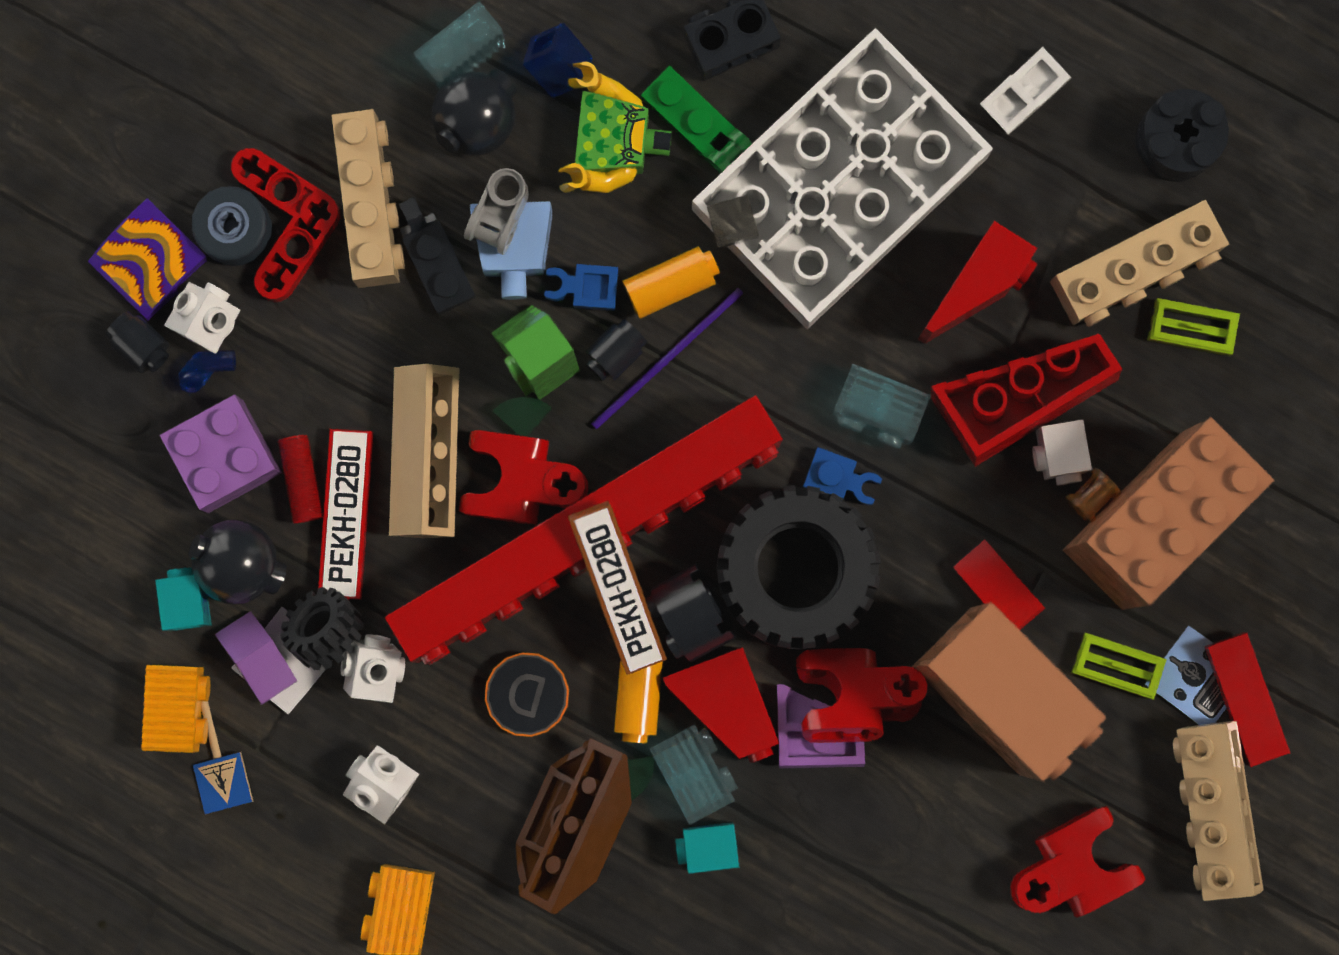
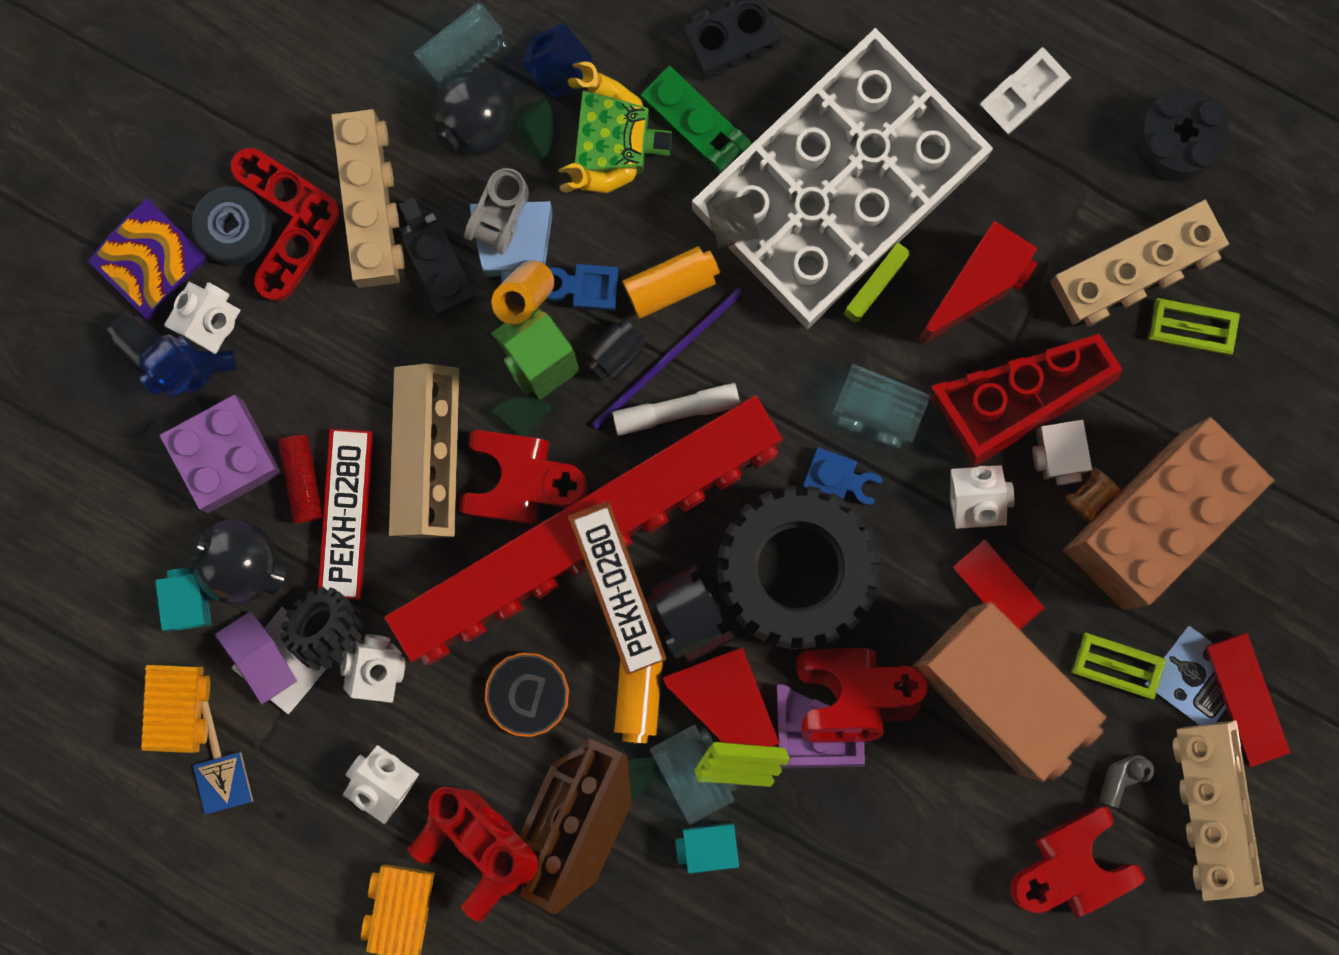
none -> clear blue head [139,335,204,398]
none -> red piece [407,787,538,922]
none -> light orange brick [492,260,554,325]
none -> clear green tile [514,99,554,159]
none -> white piece [612,383,740,436]
none -> lime tile [694,742,790,787]
none -> lime tile [844,243,910,323]
none -> white brick [950,465,1014,529]
none -> dark grey arm [1098,755,1154,808]

